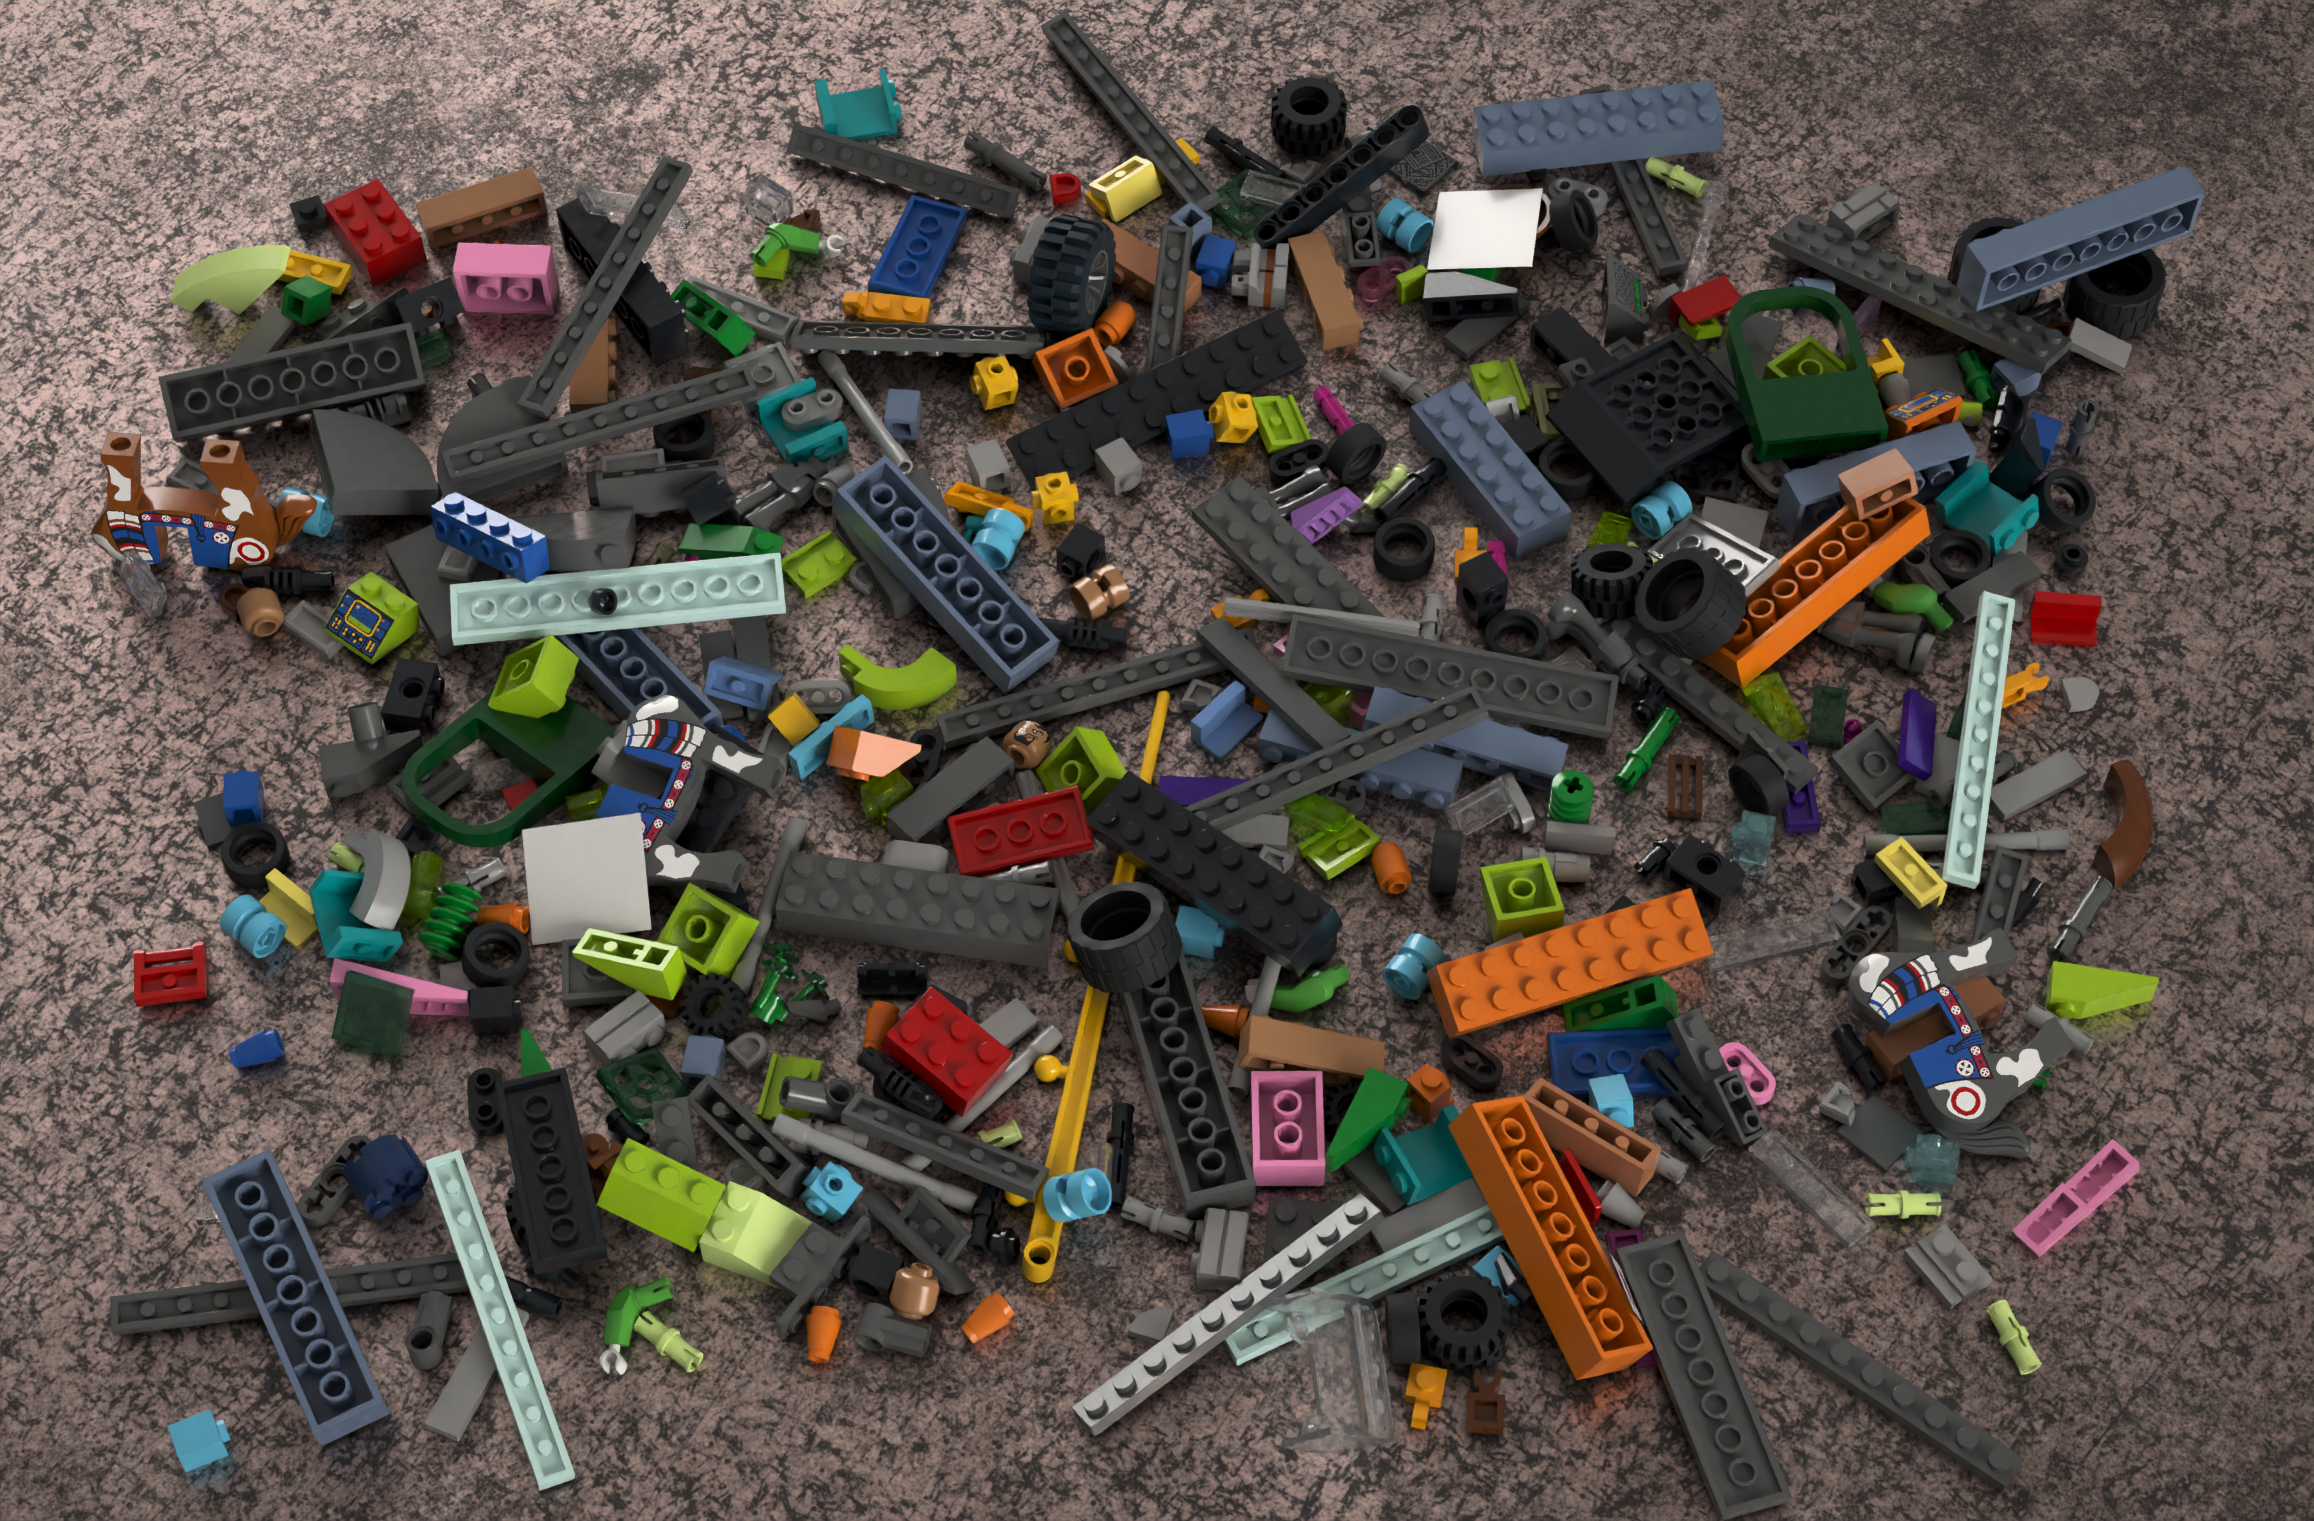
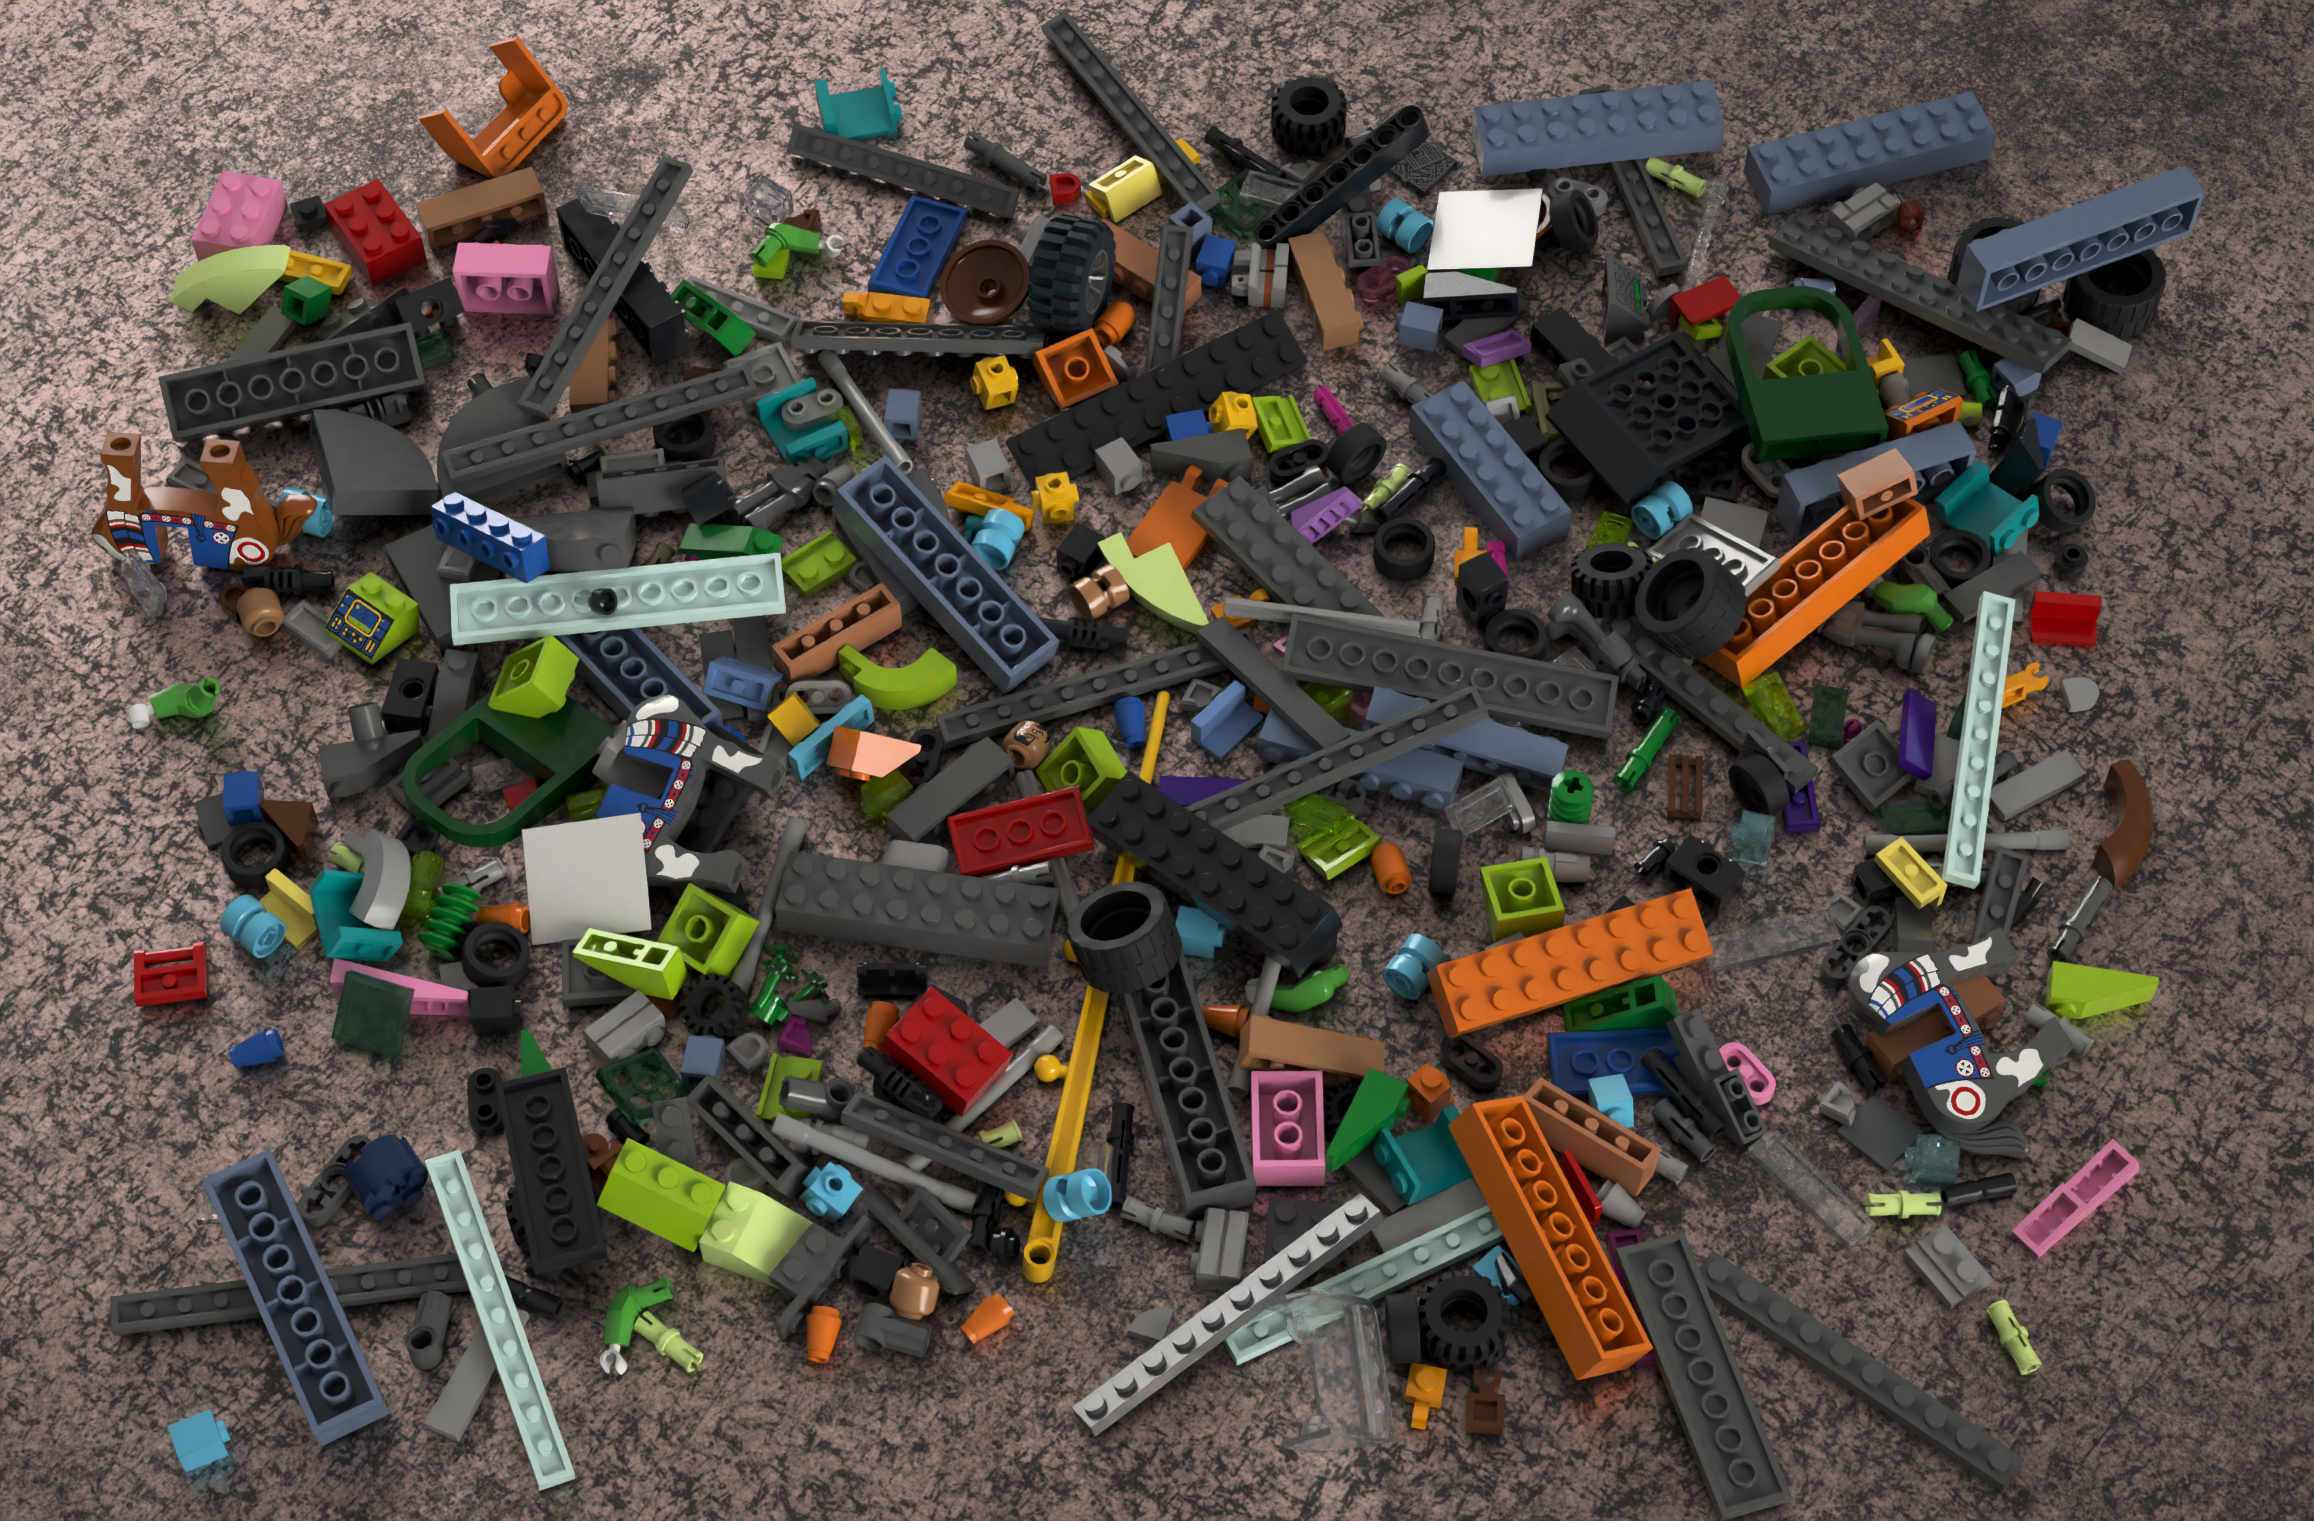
white sticker [1610,1254,1644,1324] -> none
dark grey pin [2066,400,2099,455] -> none
none -> bright green arm [129,677,220,729]
none -> bright pink brick [191,171,288,262]
none -> reddish brown slope [259,800,318,864]
none -> orange windscreen [418,37,568,179]
none -> dark grey slope [426,649,485,757]
none -> black bar [473,218,521,243]
none -> black hinge [524,353,544,376]
none -> black pin [565,446,606,482]
none -> nougat brick [771,582,903,686]
none -> magenta tile [777,1014,812,1059]
none -> clear neon green tile [837,406,863,452]
none -> reddish brown dish [940,239,1031,326]
none -> yellowish green slope [1098,532,1209,634]
none -> blue cone [1113,697,1145,749]
none -> orange tile [1126,465,1229,572]
none -> dark grey slope [1150,428,1252,482]
none -> sand blue brick [1394,301,1443,352]
none -> medium lavender tile [1462,329,1532,368]
none -> sand blue brick [1744,91,1997,215]
none -> clear red piece [1893,193,1927,237]
none -> black piece [1941,1172,2017,1207]

